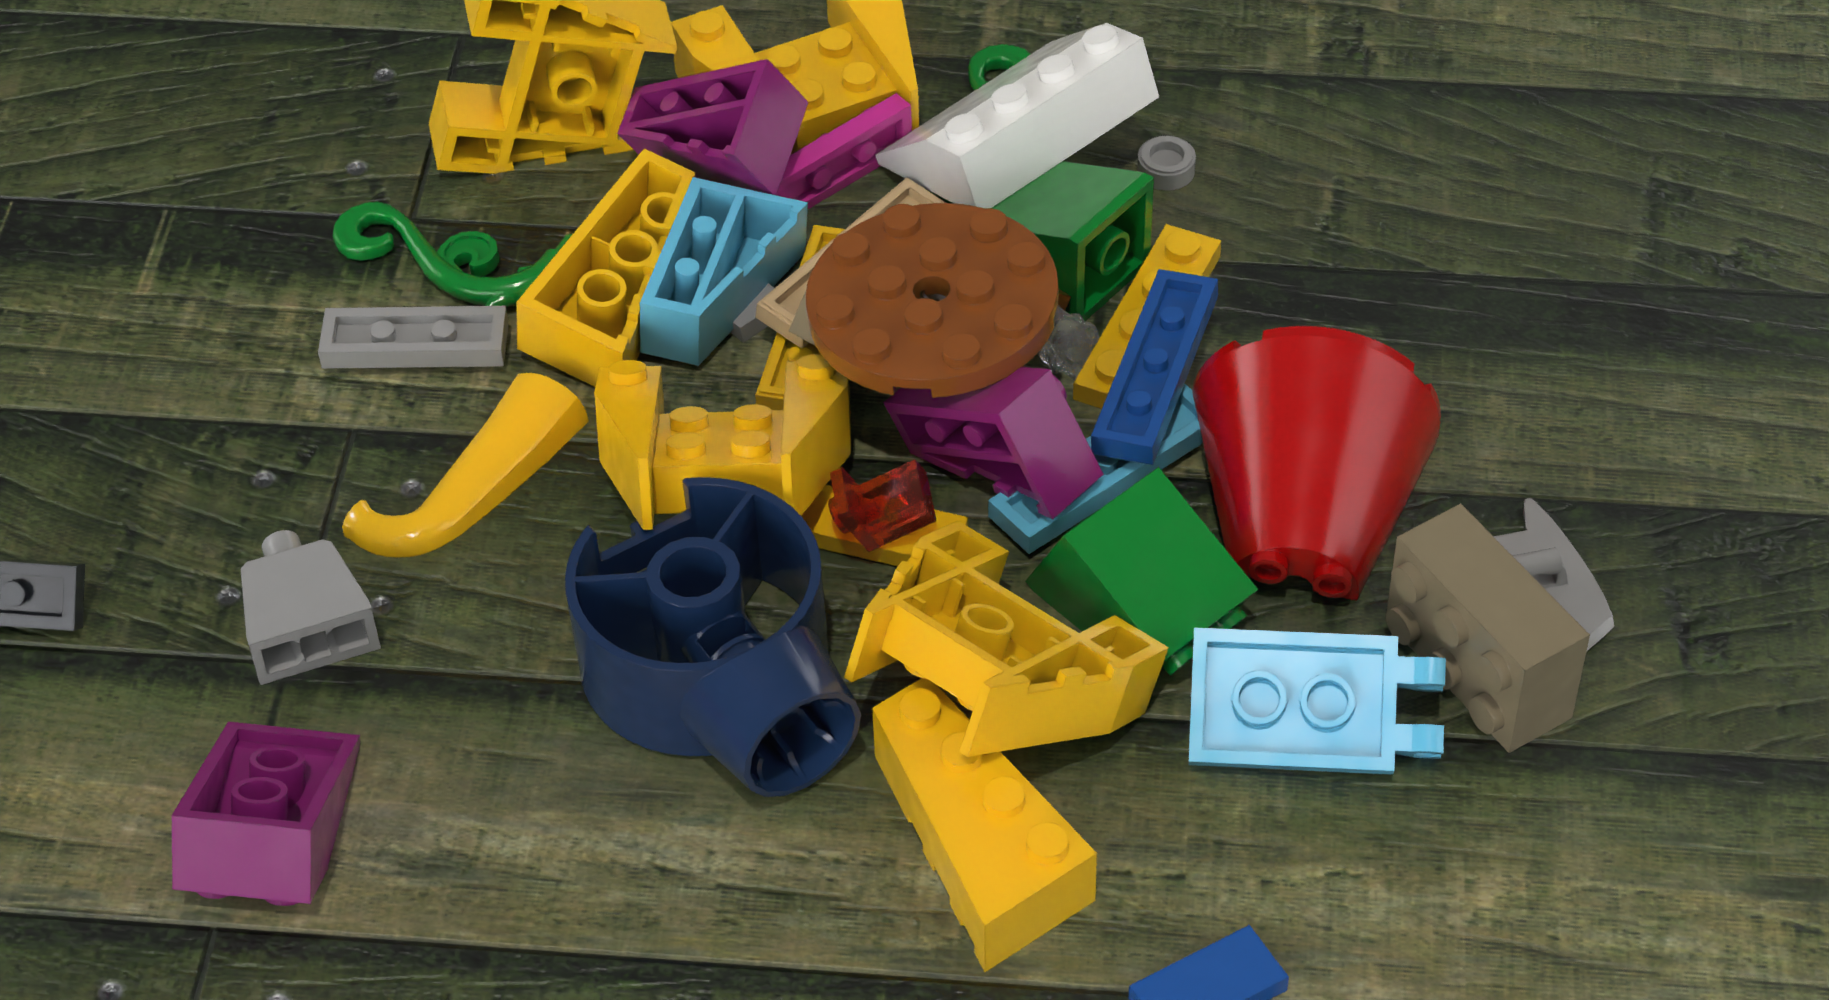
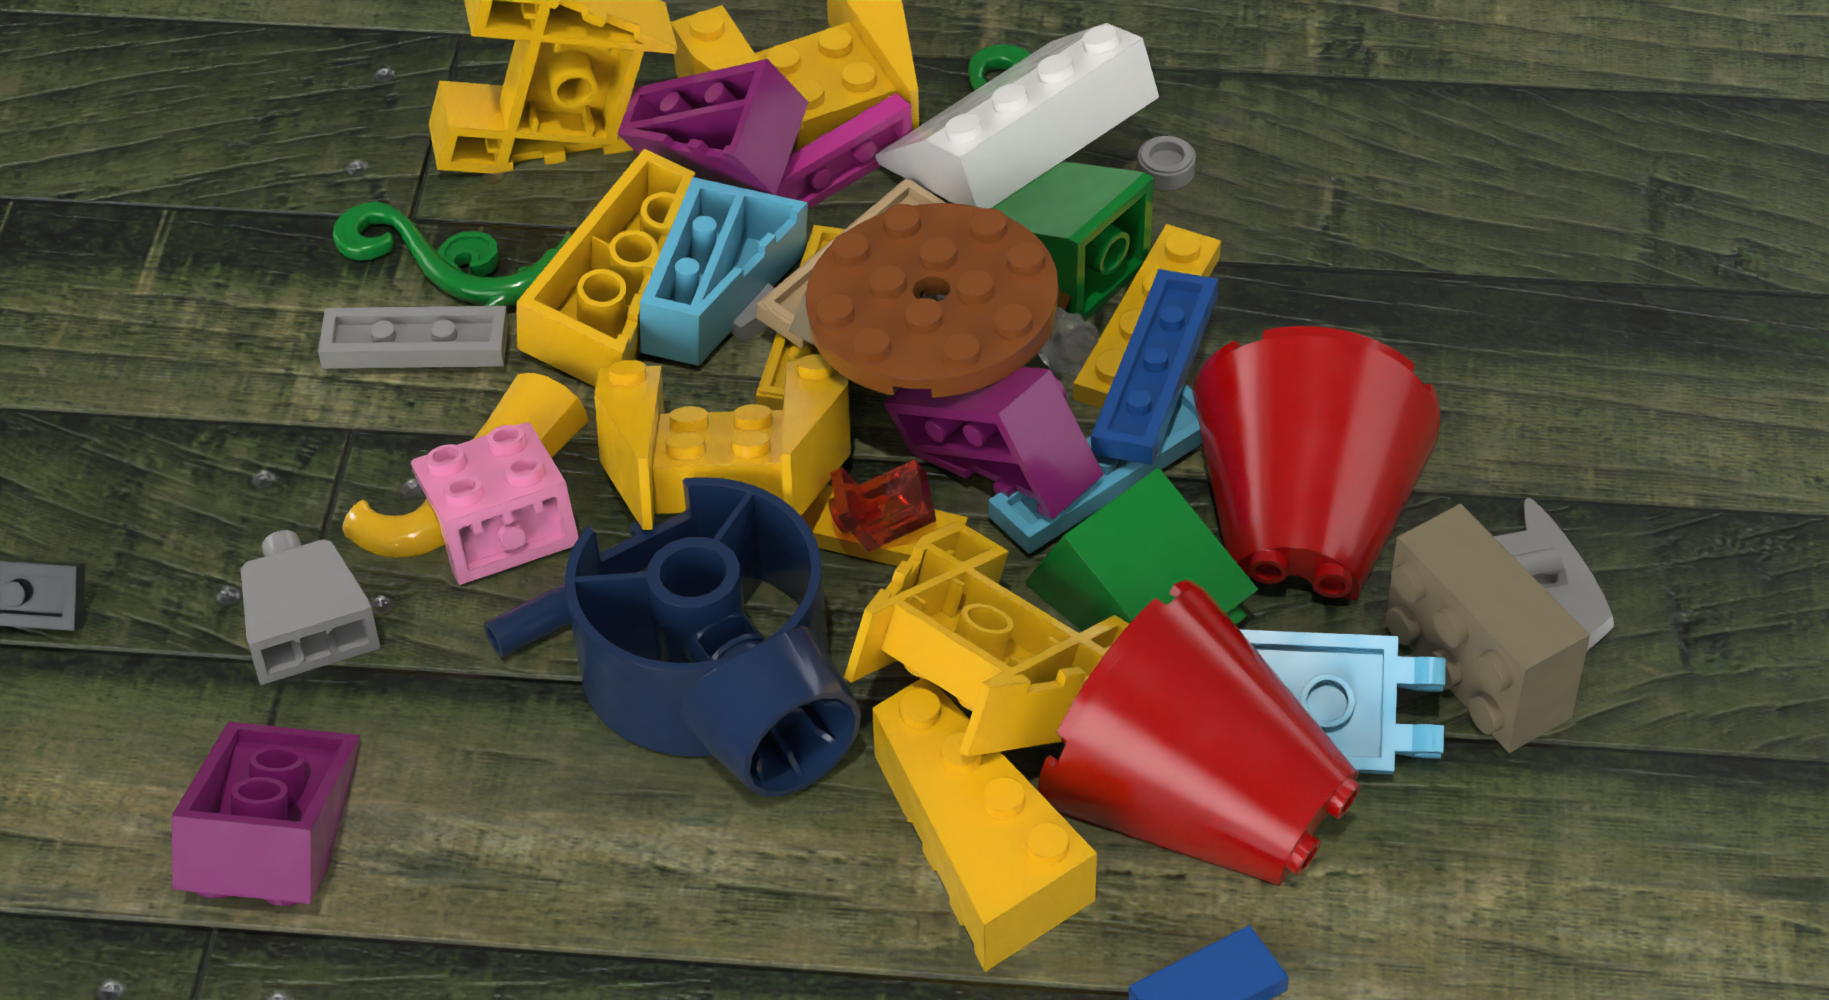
none -> bright pink bracket [411,423,579,585]
none -> dark blue hinge [484,583,571,658]
none -> red cone [1037,580,1362,886]

